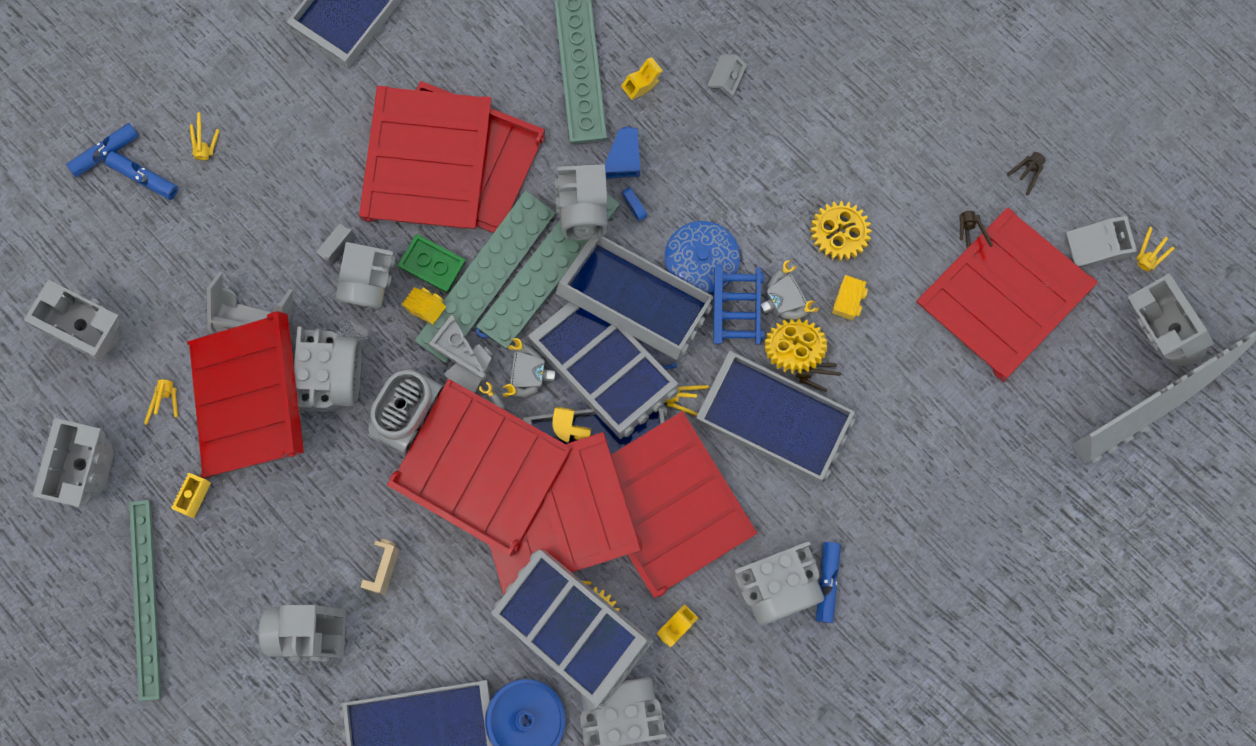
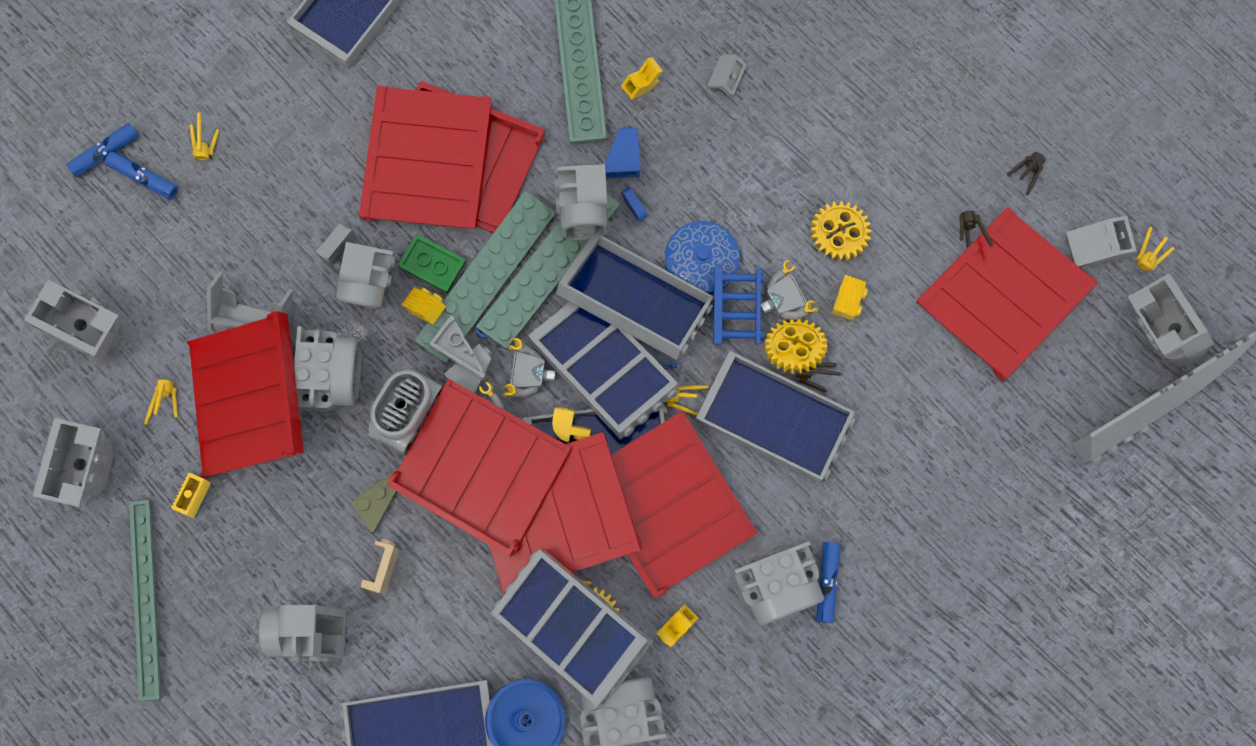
none -> olive wing [351,468,399,534]

